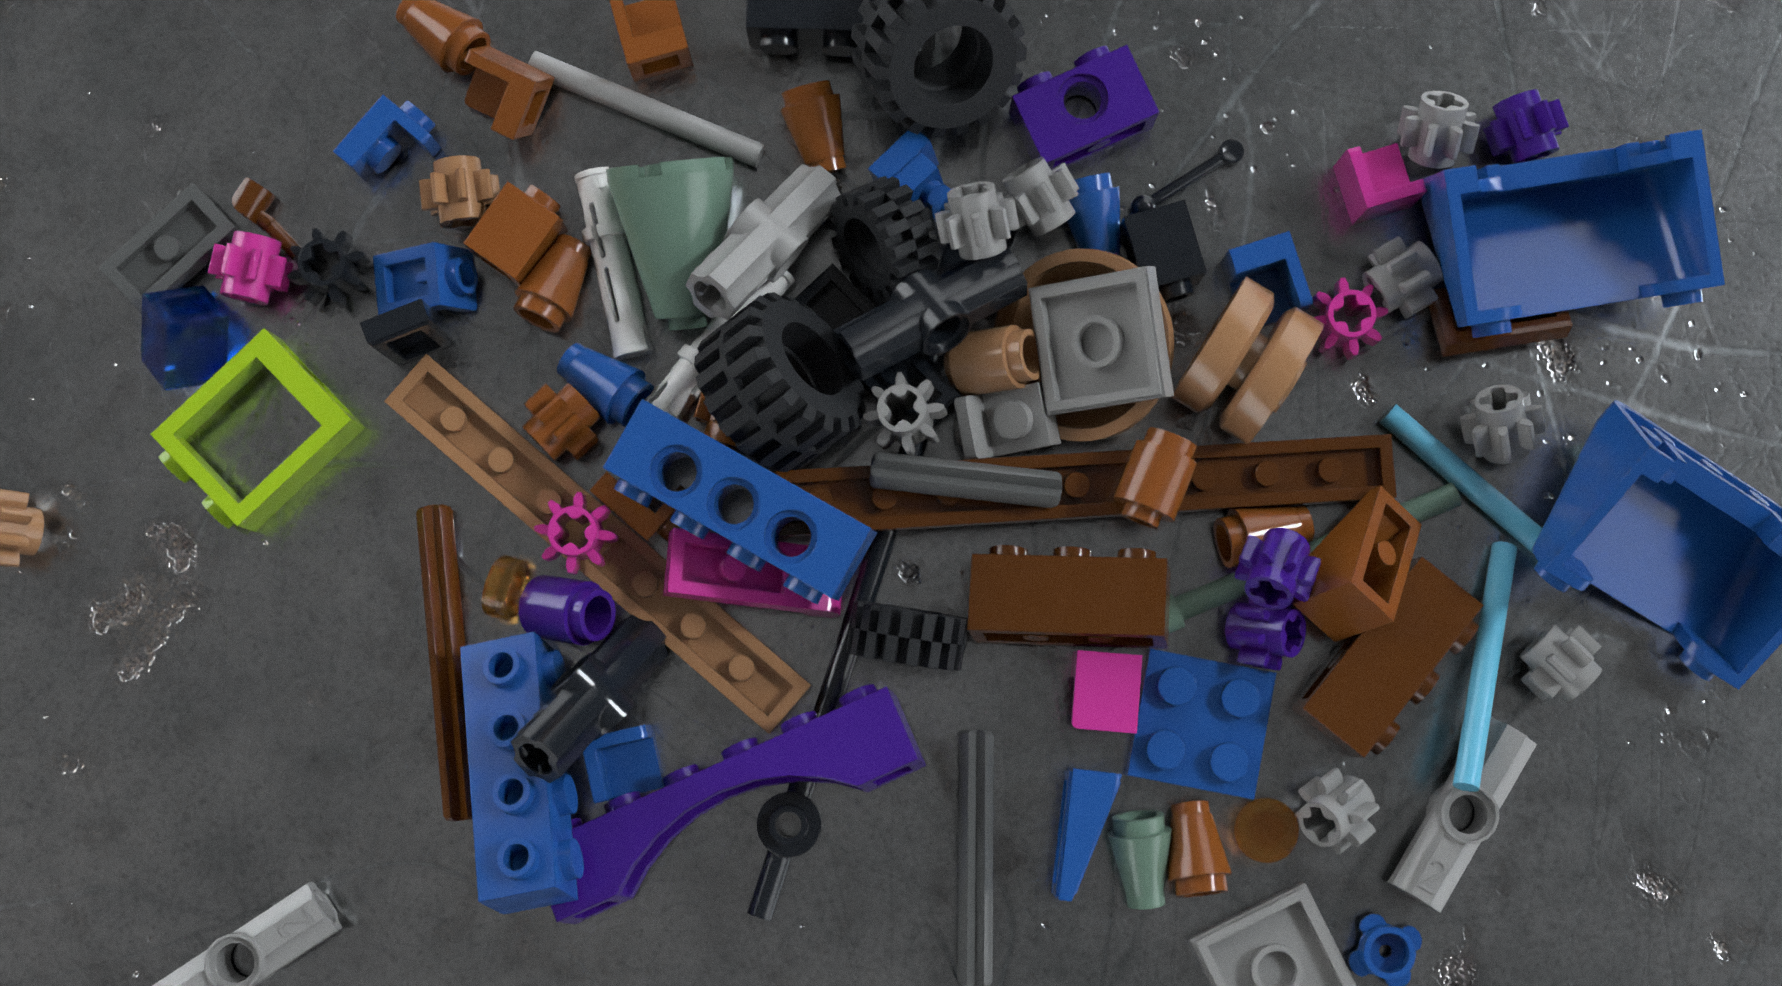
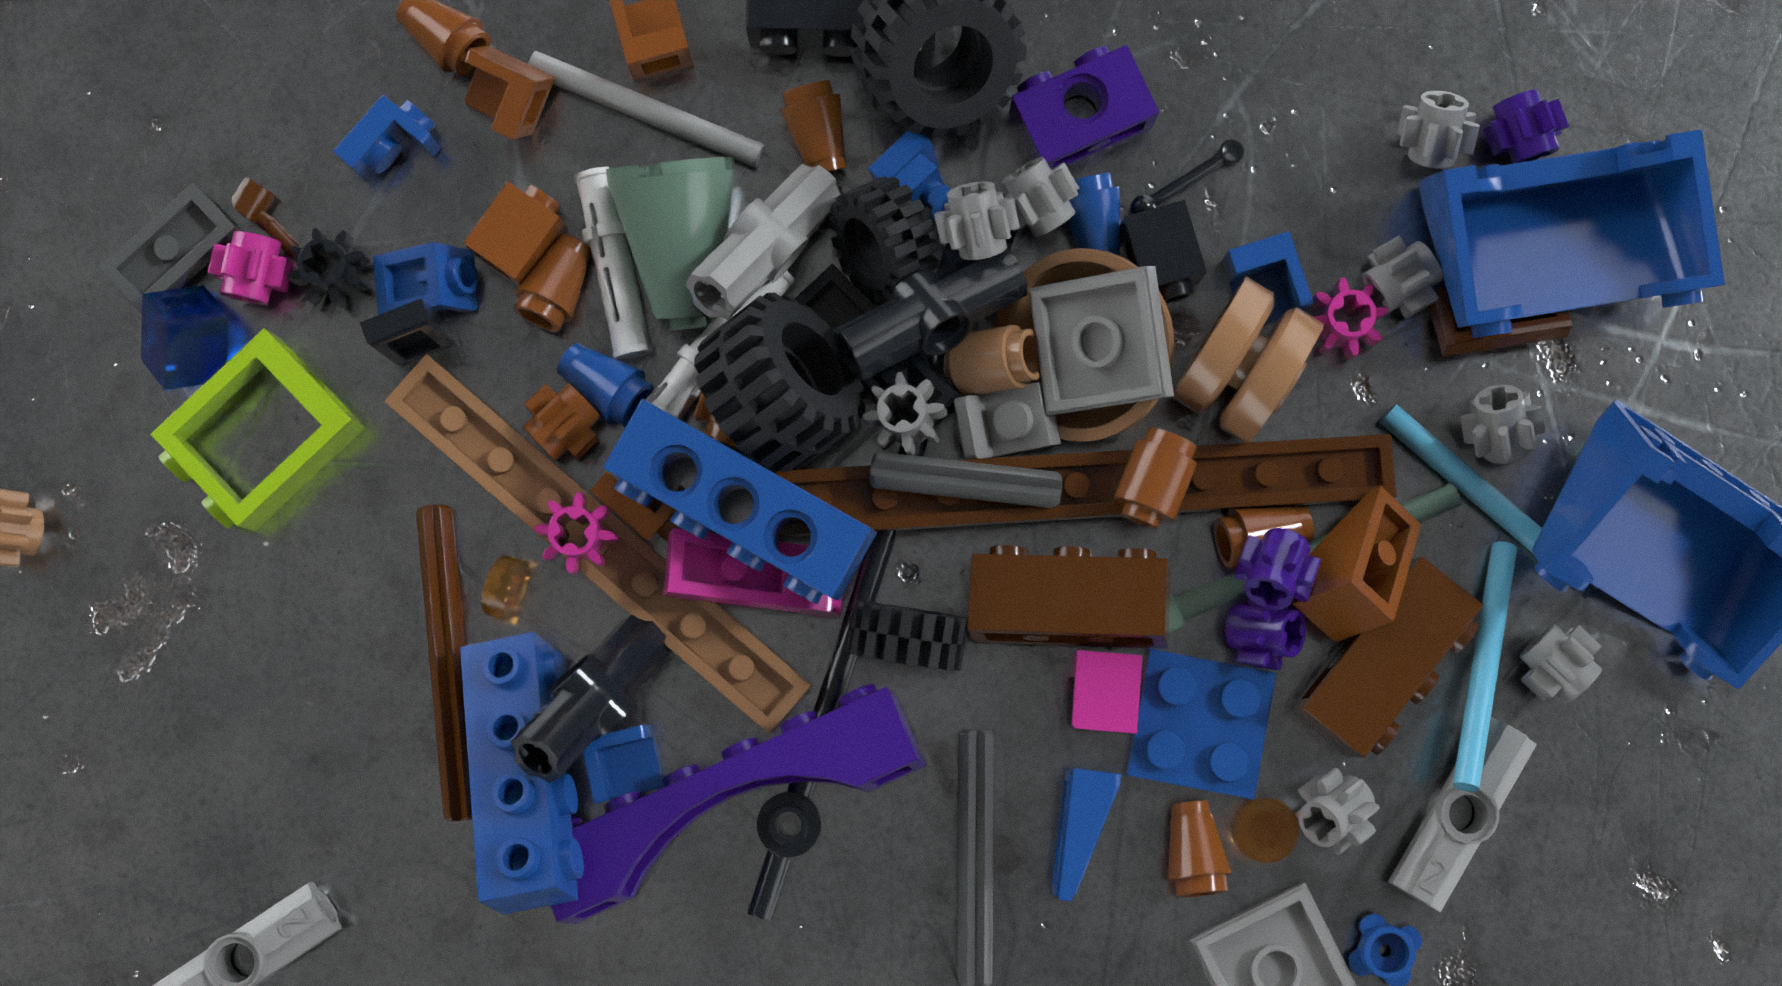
medium nougat gear [419,155,500,229] -> none
dark purple brick [519,575,616,646] -> none
sand green cone [1107,810,1172,910] -> none
dark pink panel [1333,143,1427,225] -> none

